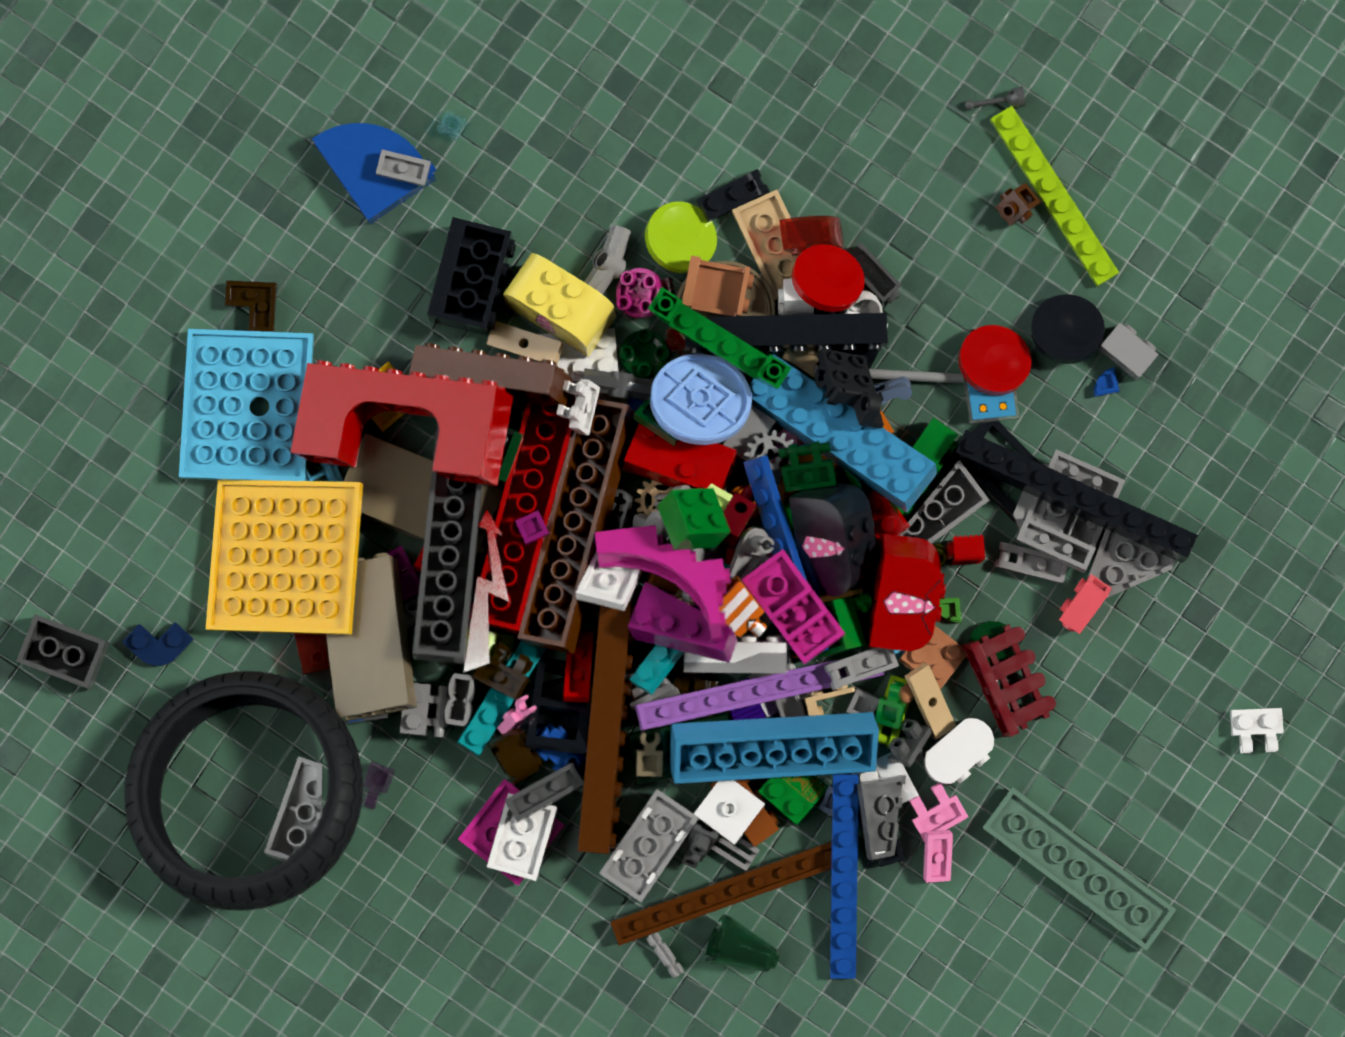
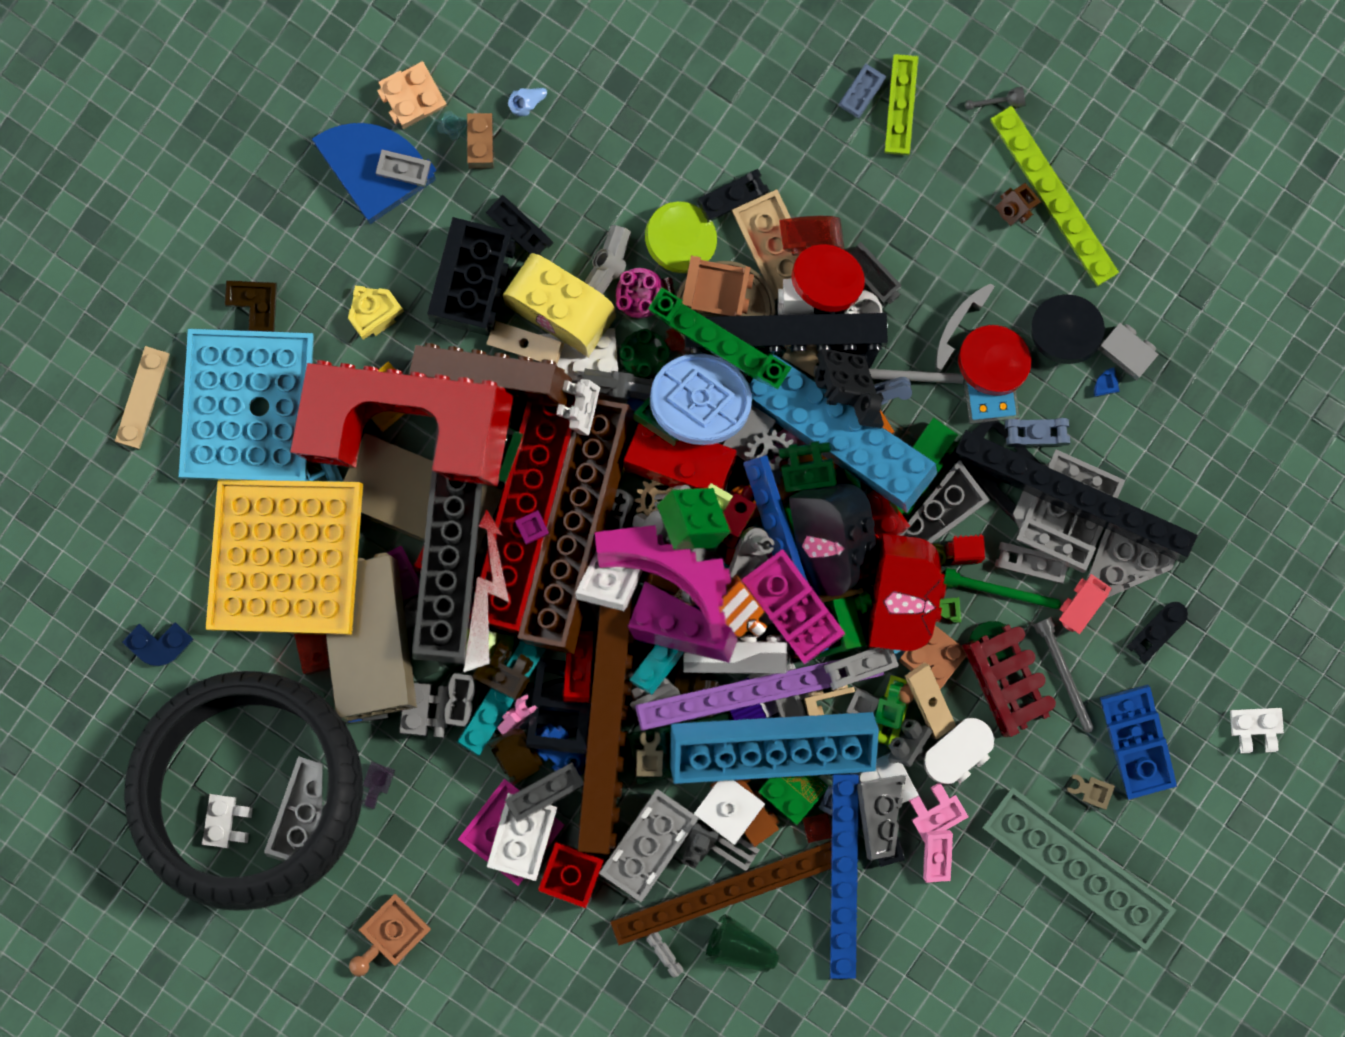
dark grey brick [16,614,110,690] -> none
none -> tan plate [115,346,170,450]
none -> white plate [202,794,253,848]
none -> light yellow plate [348,285,404,340]
none -> nougat plate [349,893,431,976]
none -> light nougat plate [377,61,447,129]
none -> medium nougat brick [467,113,494,169]
none -> black plate [486,195,554,256]
none -> light blue animal [508,88,547,117]
none -> red brick [538,842,604,908]
none -> clear red plate [802,813,832,843]
none -> sand blue plate [838,63,886,119]
none -> lime plate [884,54,918,156]
none -> light grey slope [935,284,995,373]
none -> green piece [944,567,1061,609]
none -> sand blue plate [1005,418,1070,447]
none -> dark grey piece [1033,617,1093,733]
none -> dark tan plate [1066,775,1115,810]
none -> blue slope [1100,685,1177,800]
none -> black plate [1126,602,1188,664]

